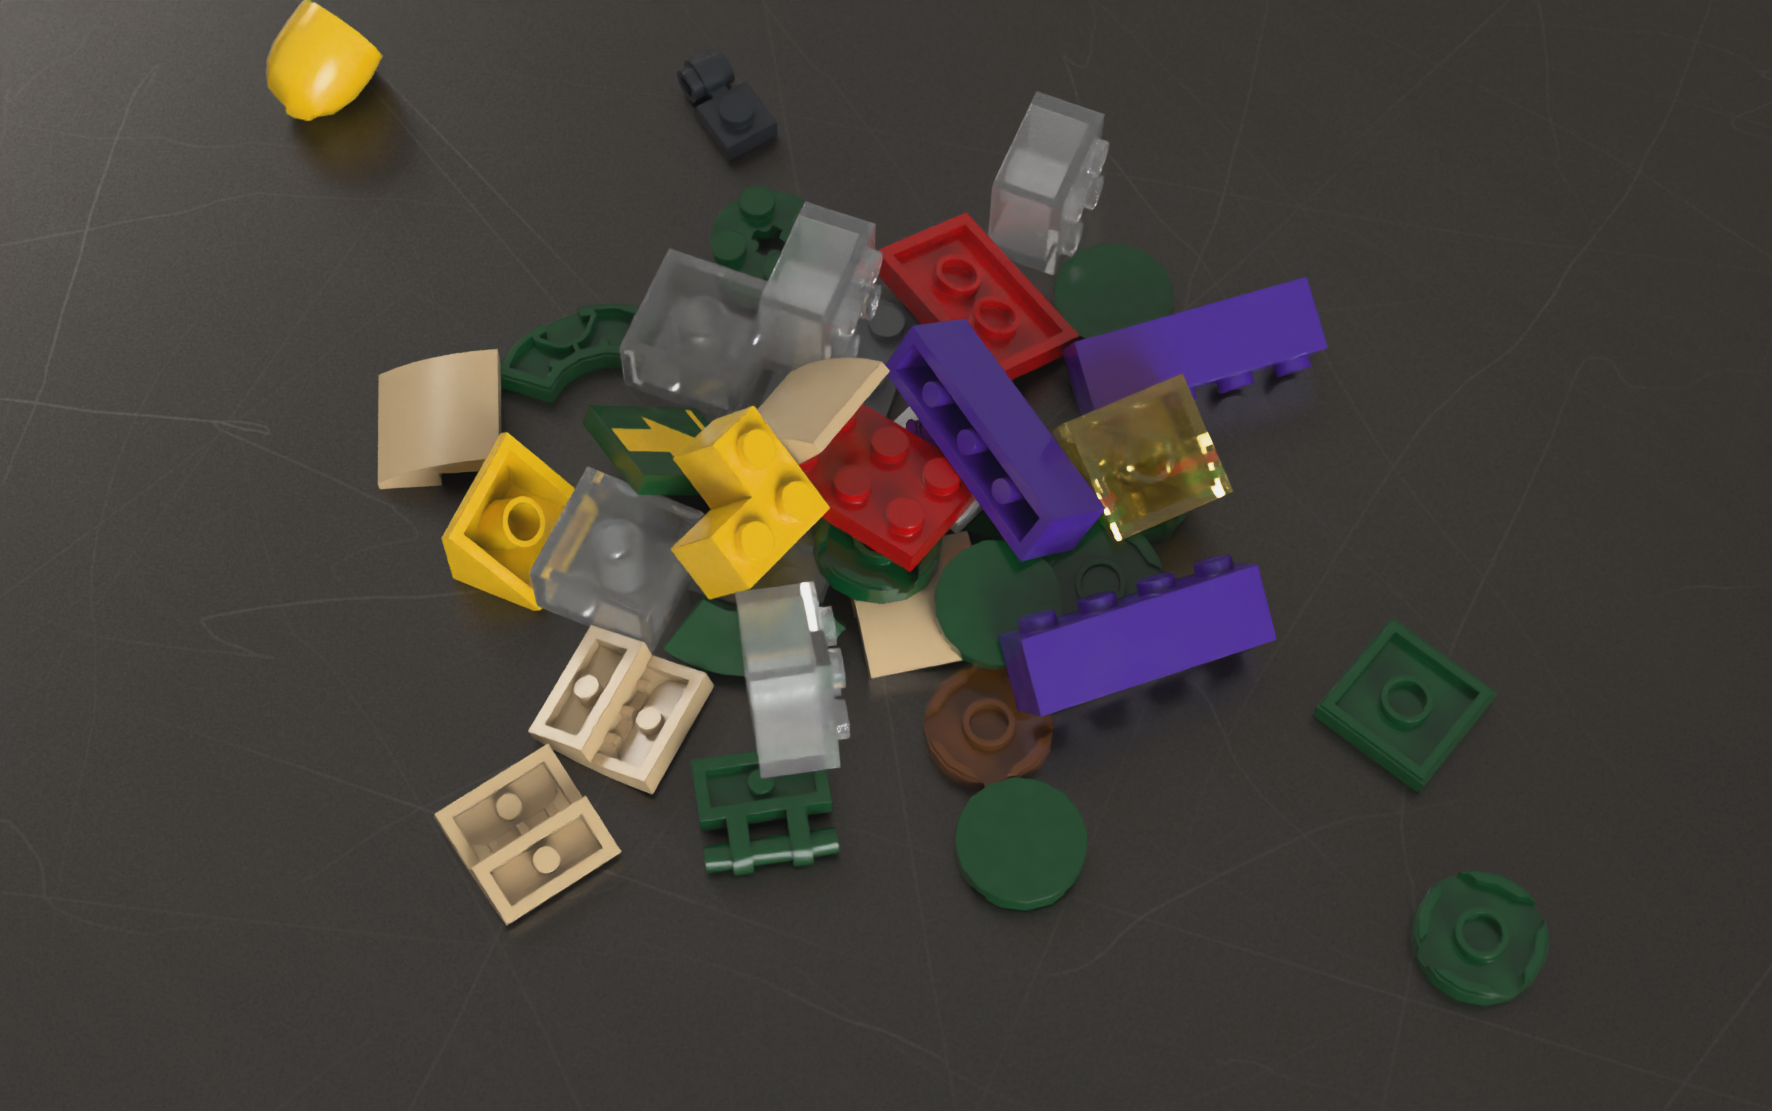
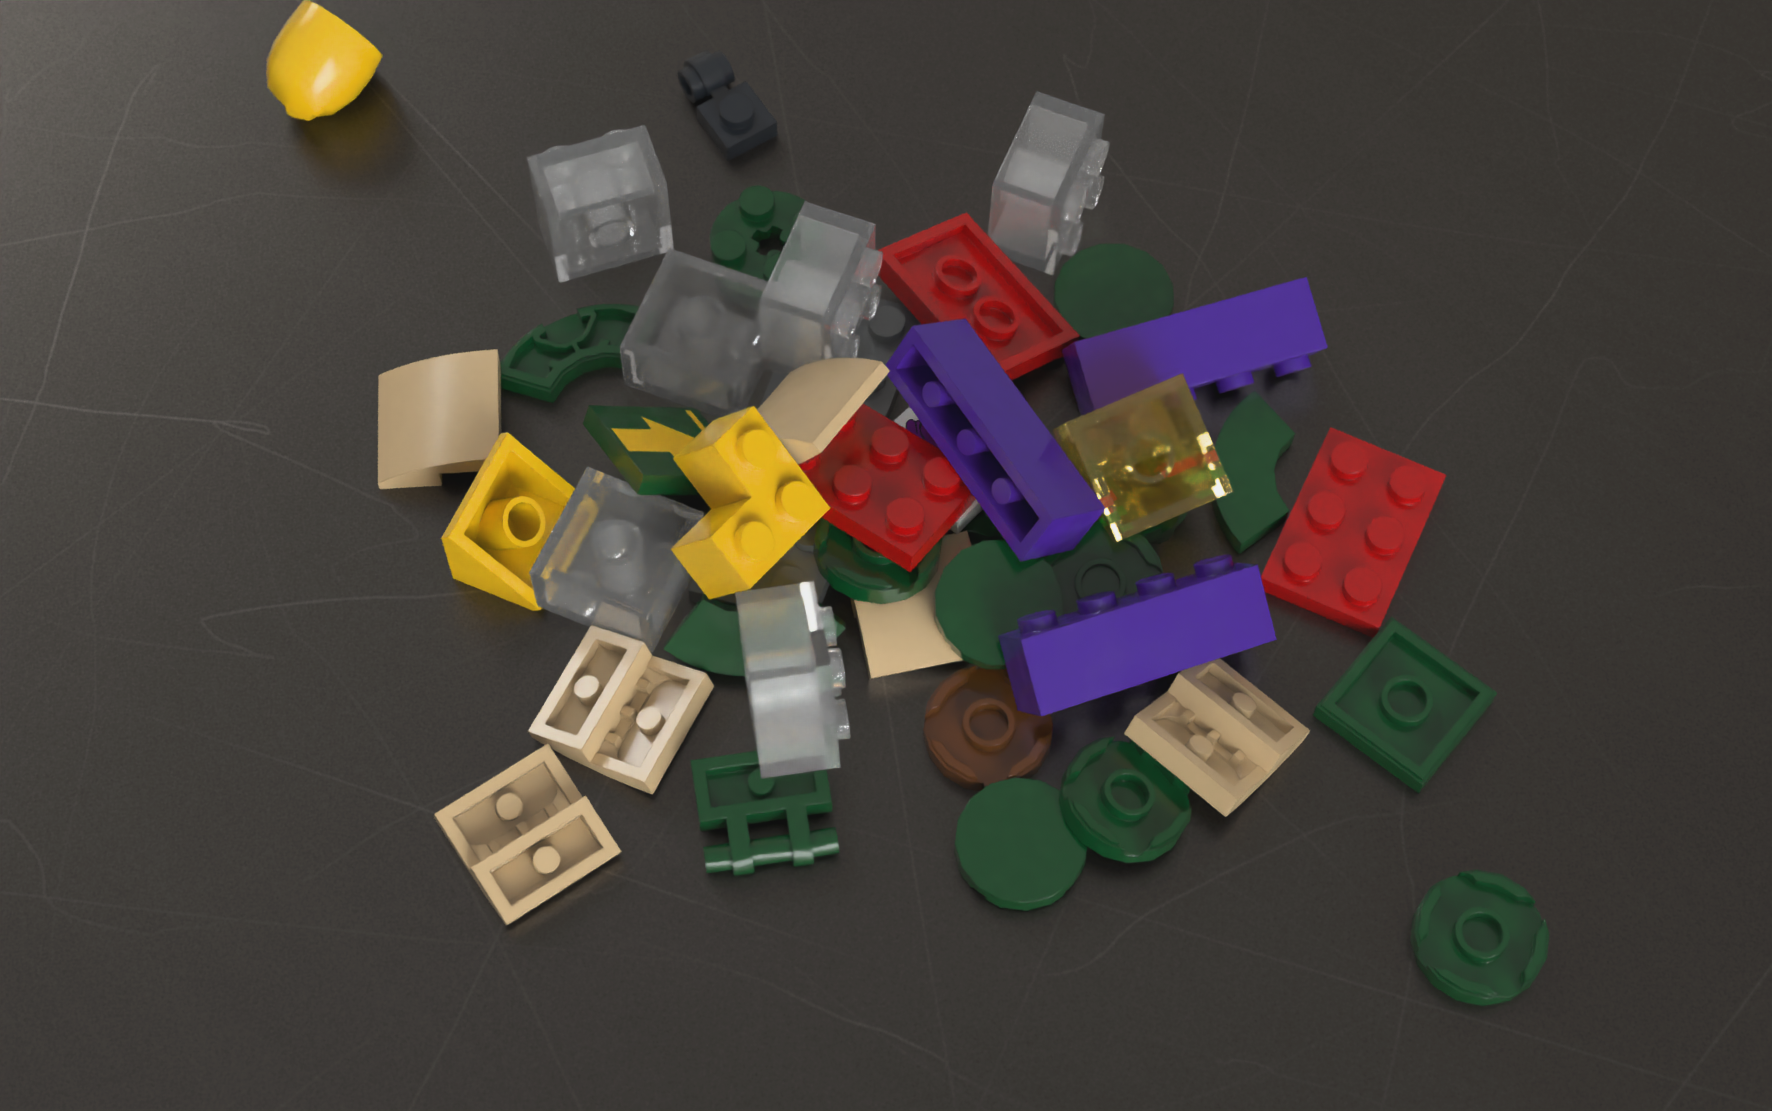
none -> clear brick [527,125,674,283]
none -> dark green tile [1059,737,1192,863]
none -> tan slope [1124,658,1310,817]
none -> dark green tile [1209,390,1295,554]
none -> red plate [1261,427,1447,638]

